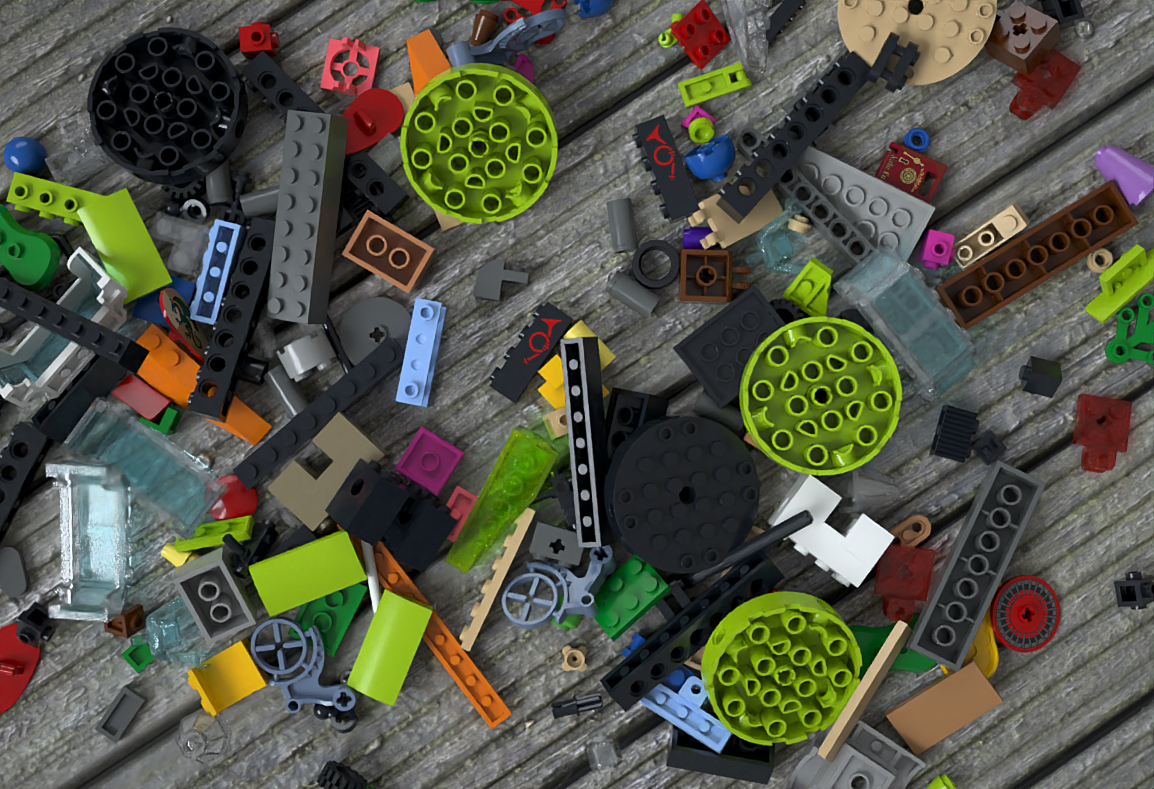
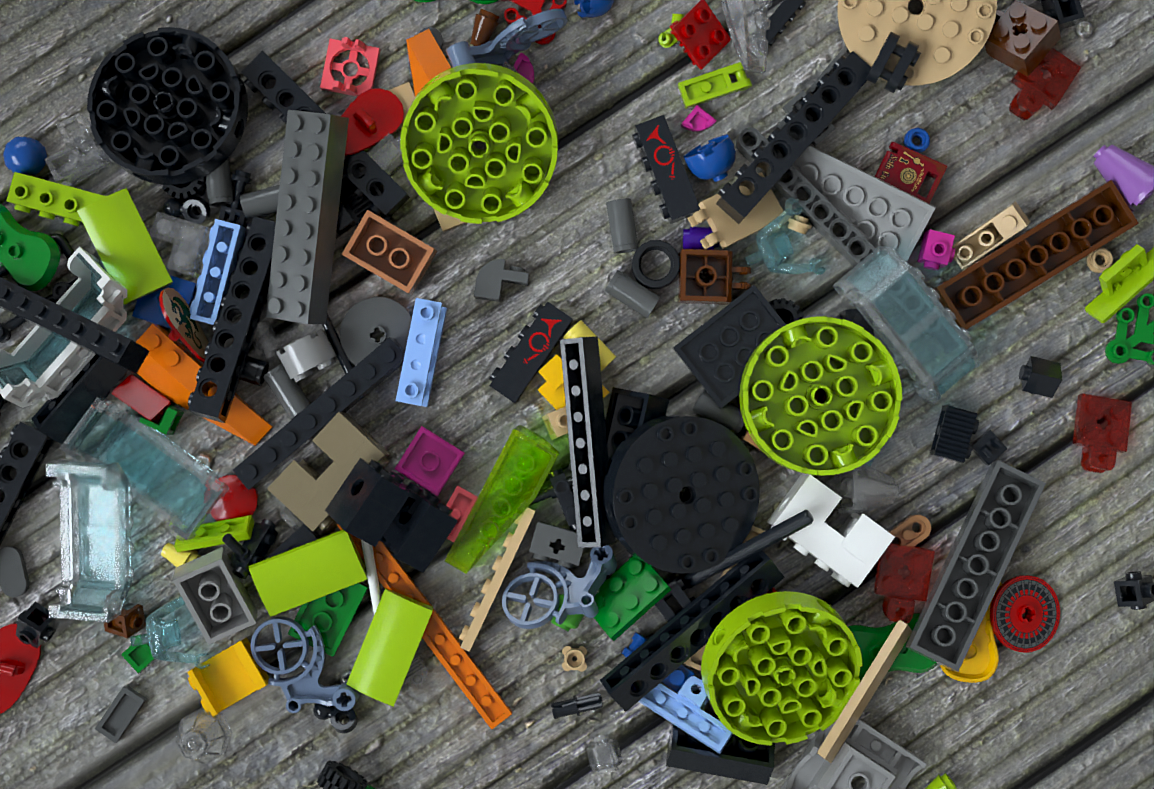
red brick [239,22,280,59] -> none
lime tile [688,118,715,144] -> none
lime wing [782,256,833,317] -> none
medium nougat tile [885,658,1003,756] -> none

